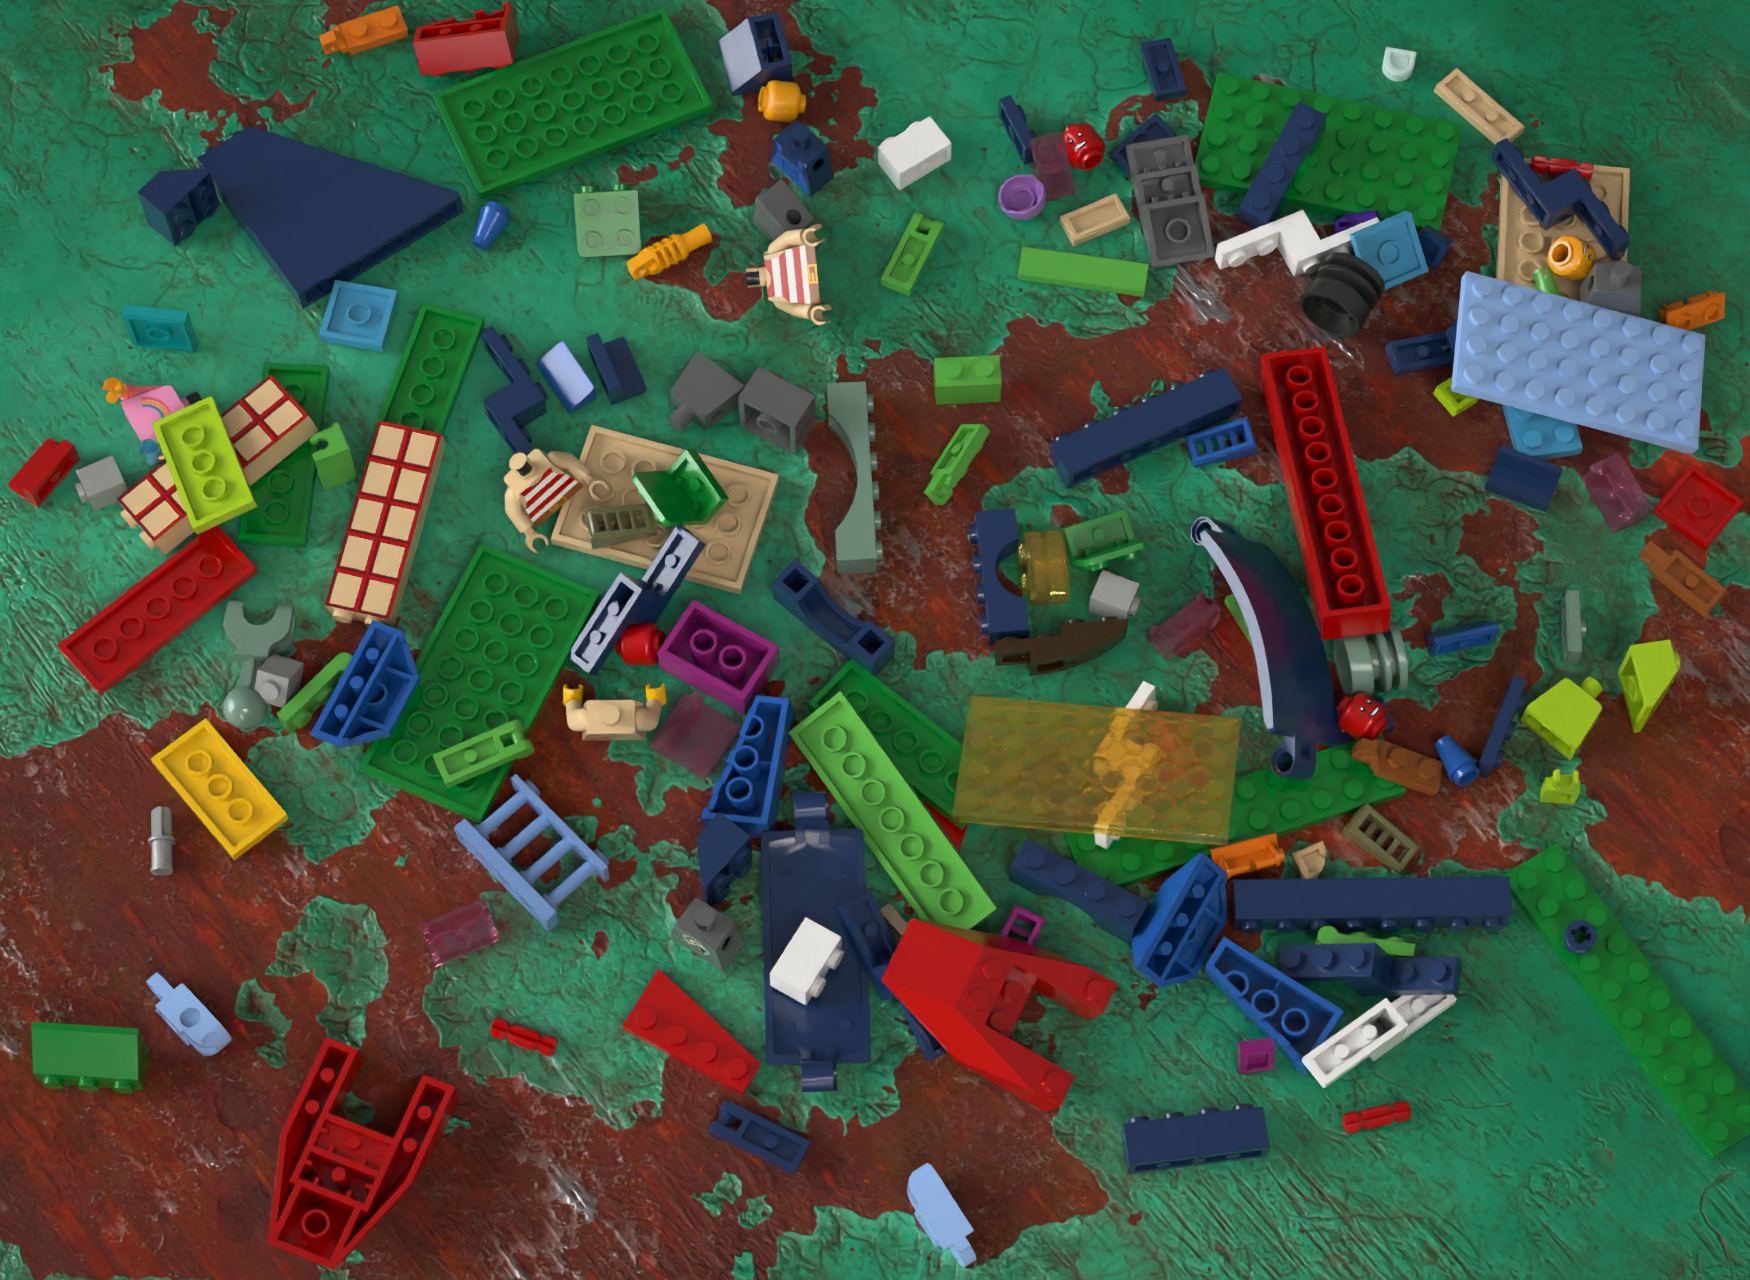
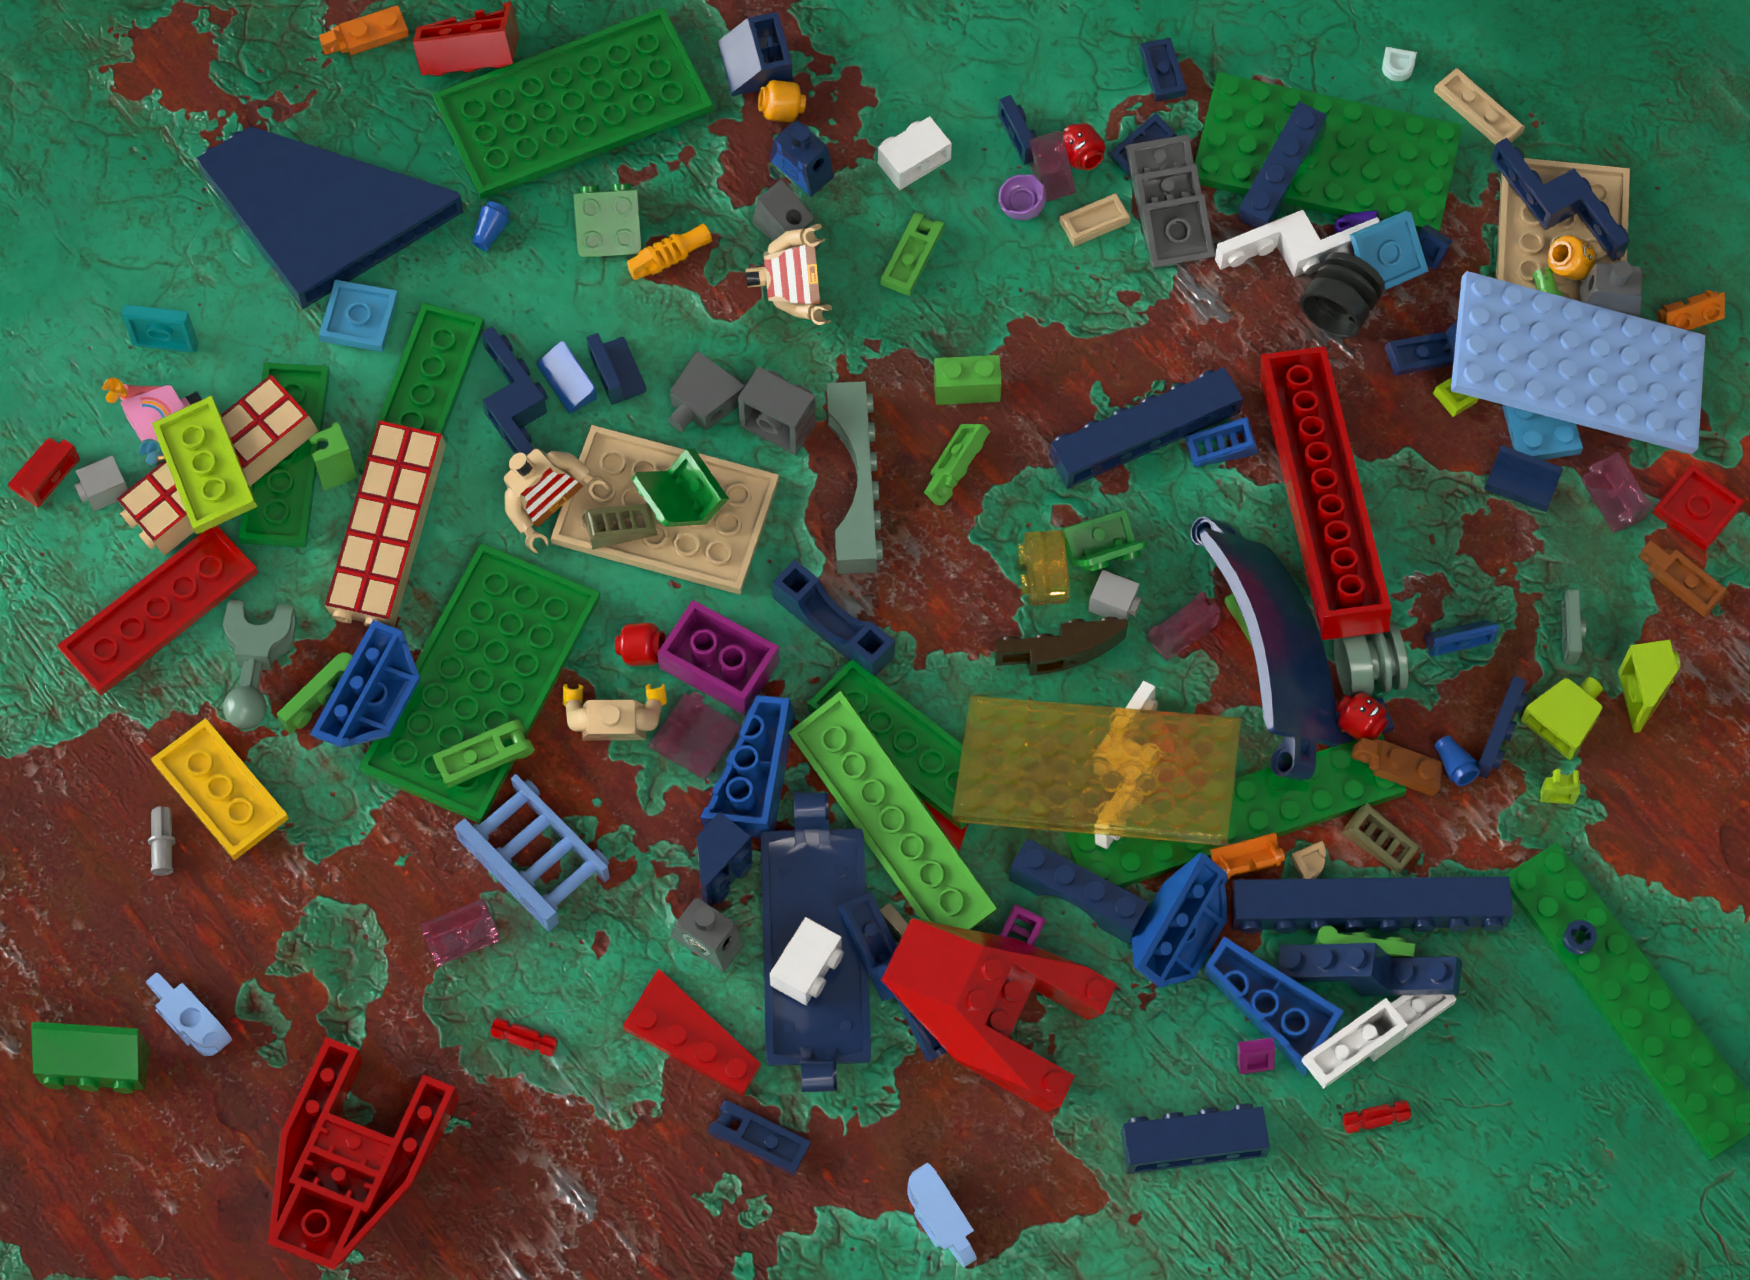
dark blue slope [137,169,220,246] -> none
light grey brick [254,654,304,708] -> none
dark blue bracket [567,525,706,676] -> none
dark blue arch [969,508,1030,646] -> none
bright green tile [1018,246,1149,297] -> none
red axle [1530,154,1594,181] -> none

